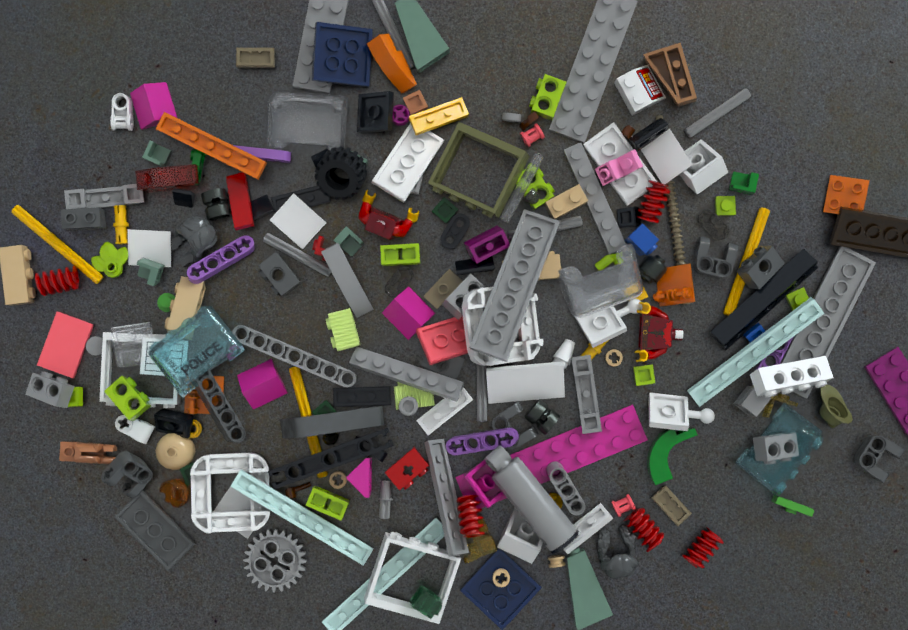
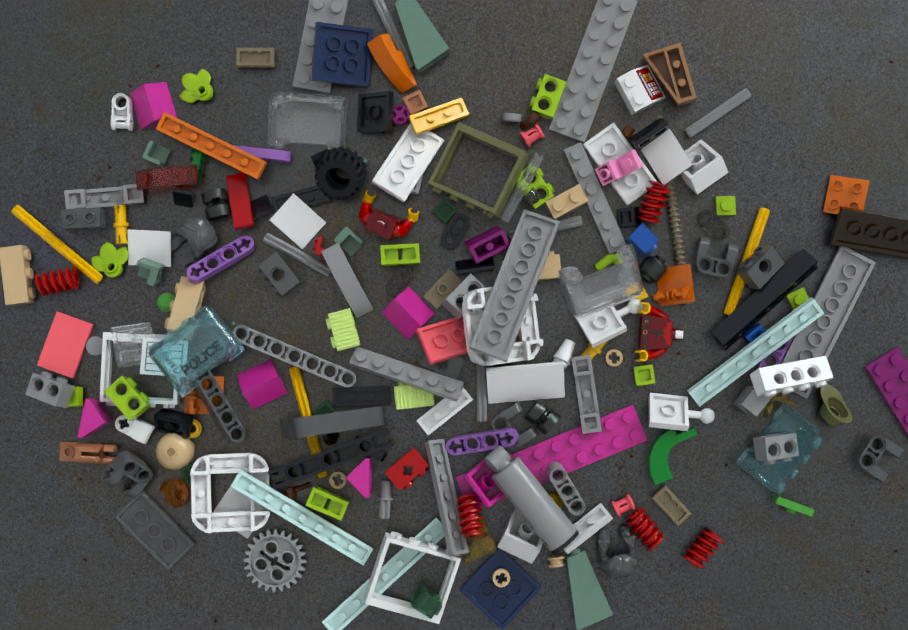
light grey tile [399,396,418,416] -> none
green panel [729,172,759,195] -> none
none -> dark pink slope [78,398,114,438]
none -> lime plate [179,69,213,103]

